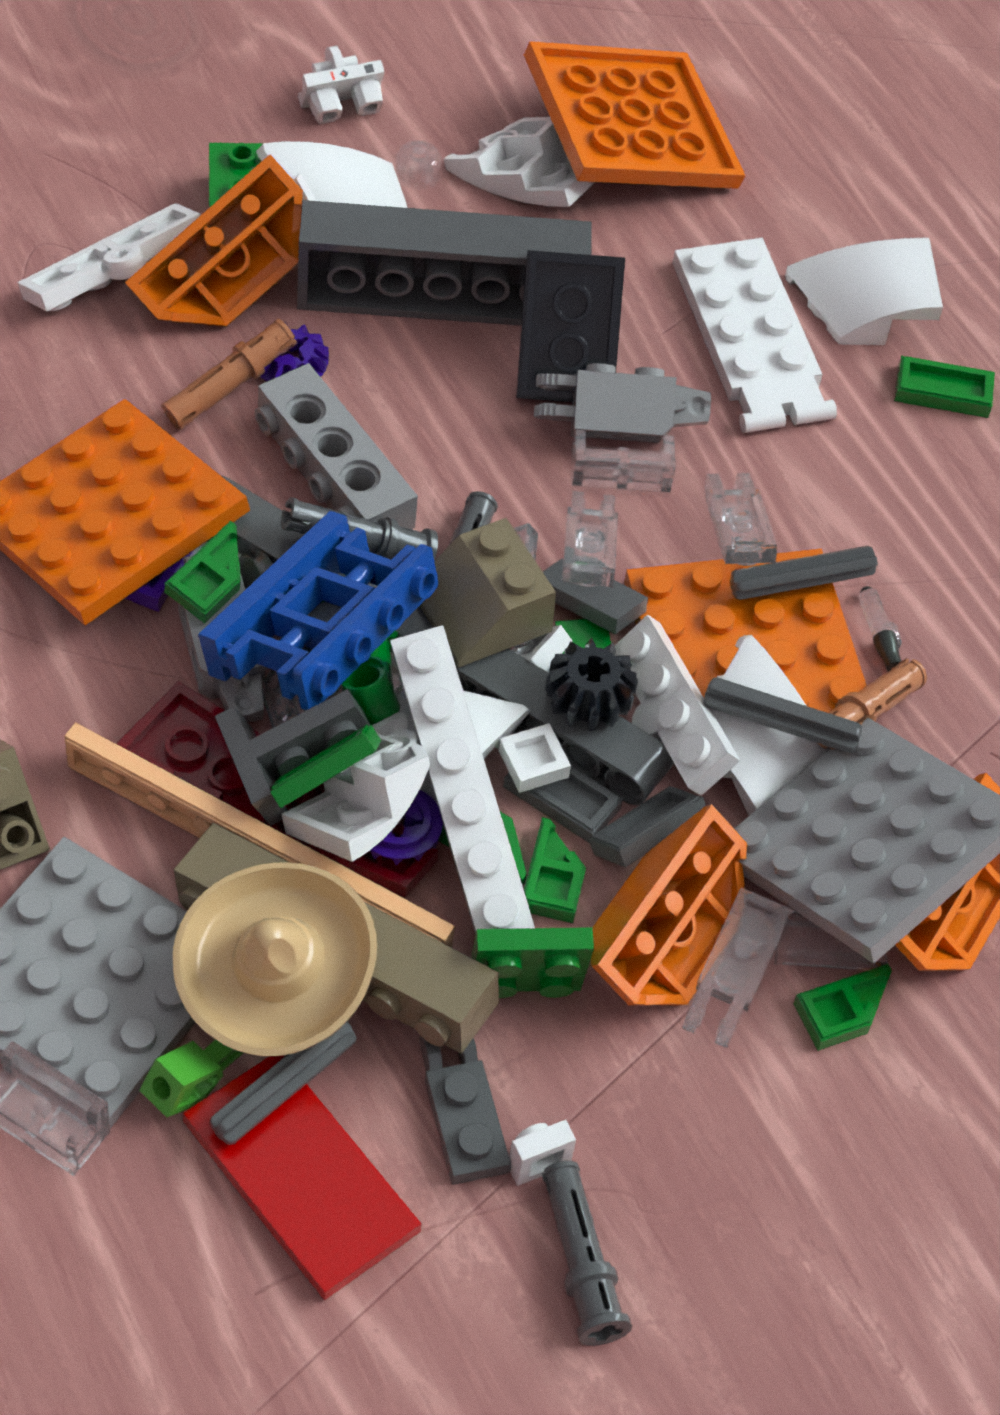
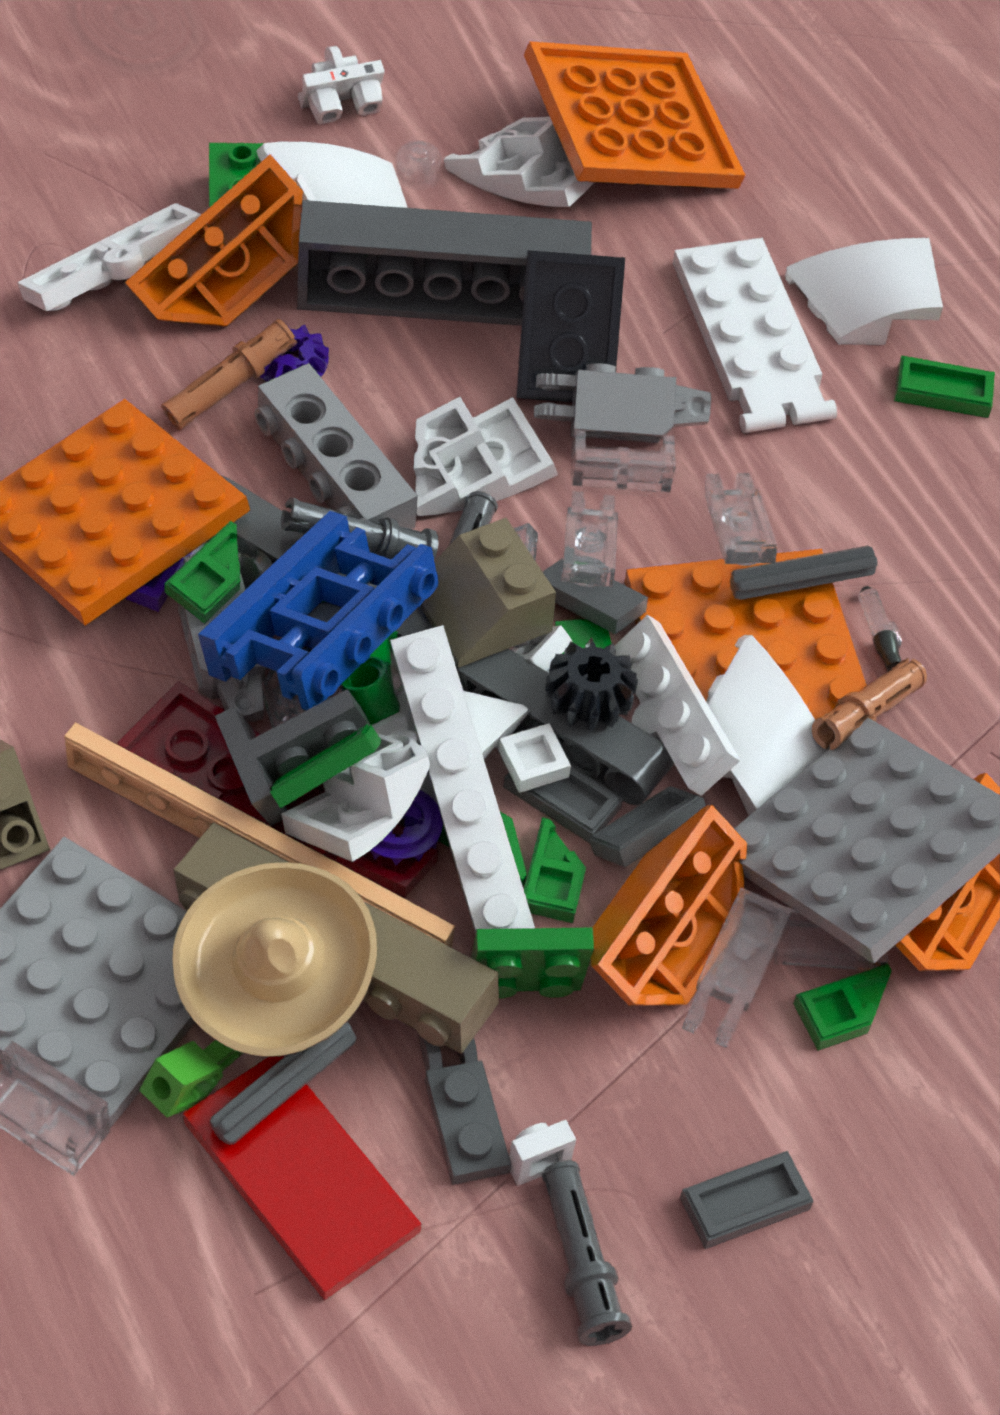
dark grey axle [704,677,862,753] -> none
none -> white slope [413,397,558,516]
none -> dark grey tile [680,1151,814,1249]

